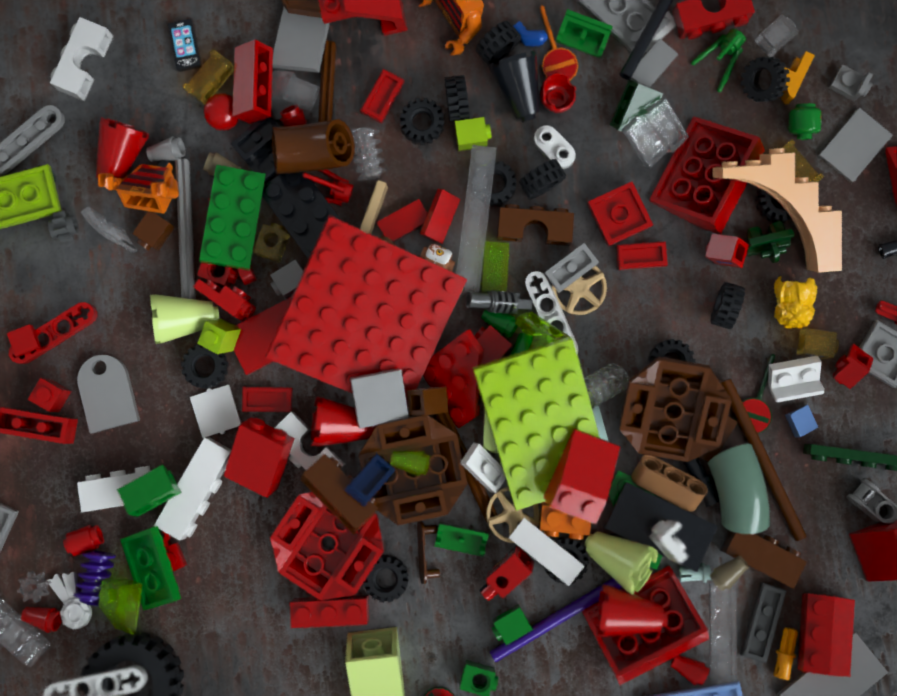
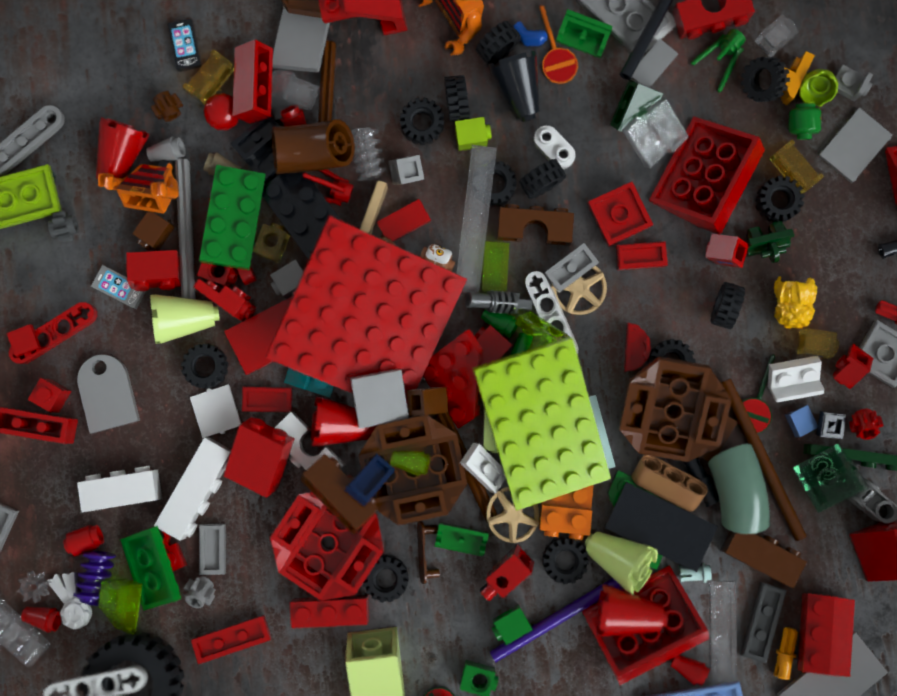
white arch [50,17,113,101] -> none
clear slope [80,206,137,253] -> none
green hinge [117,465,182,517] -> none
lime brick [197,319,241,354] -> none
red tile [360,69,405,124] -> none
red tile [420,189,460,244] -> none
white tile [509,518,584,586] -> none
red hair [539,72,576,113] -> none
red slope [543,429,620,524] -> none
clear piece [584,363,629,409] -> none
white bracket [649,520,688,564] -> none
dark tan cone [710,555,749,591] -> none
light nougat arch [713,148,842,272] -> none
none -> tile [91,265,146,309]
none -> red brick [126,250,181,291]
none -> reddish brown gear [151,91,183,122]
none -> light grey gear [183,576,216,608]
none -> red plate [191,615,272,664]
none -> light grey tile [199,524,226,575]
none -> teal slope [284,368,335,398]
none -> light grey brick [388,155,424,185]
none -> red plate [624,322,651,372]
none -> clear green slope [793,444,869,513]
none -> lime hair [799,69,838,107]
none -> black tile [816,411,847,439]
none -> red gear [849,409,883,440]

